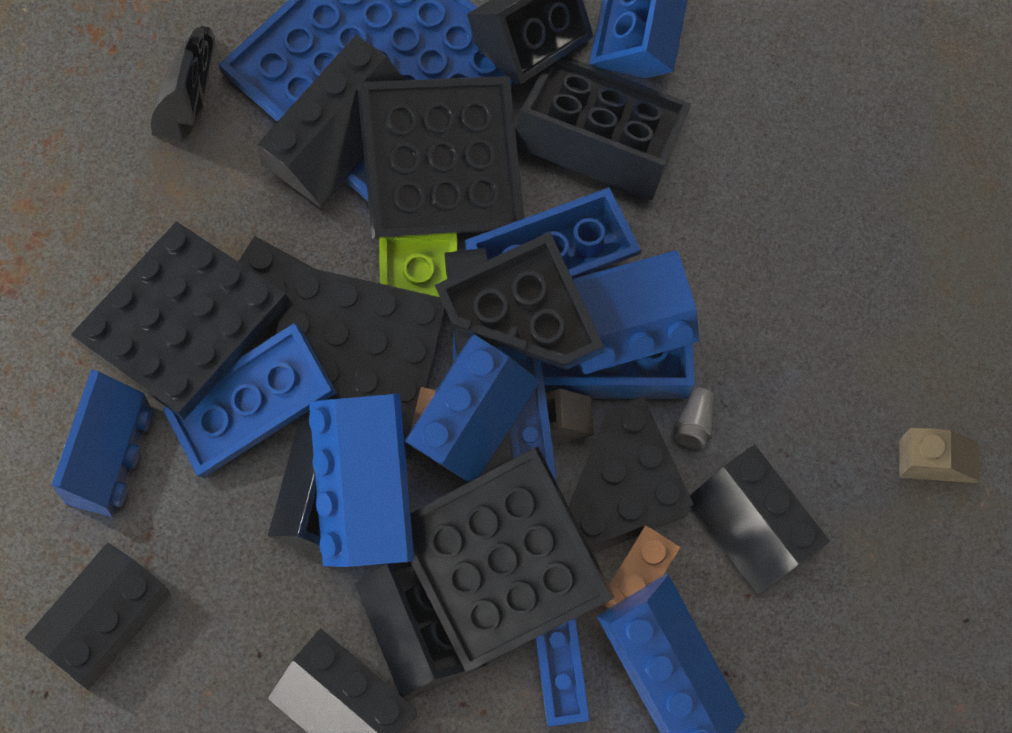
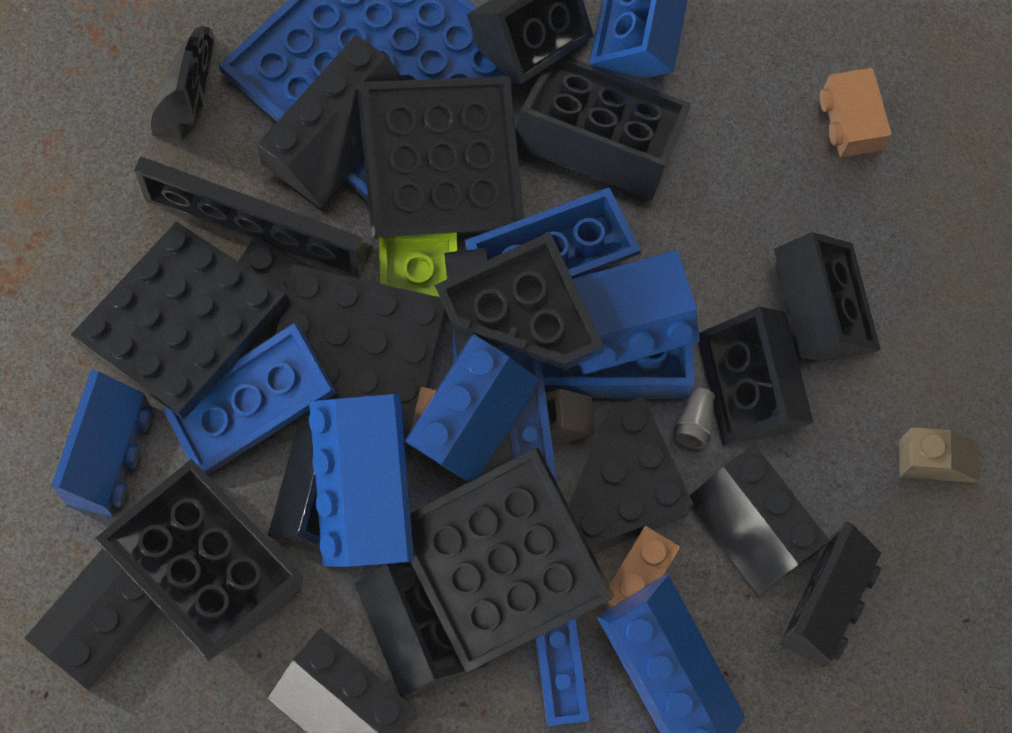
none -> black slope [95,459,303,661]
none -> black arch [134,156,373,279]
none -> black slope [699,306,814,444]
none -> black slope [774,232,881,361]
none -> black slope [779,521,881,667]
none -> medium nougat brick [820,67,892,158]

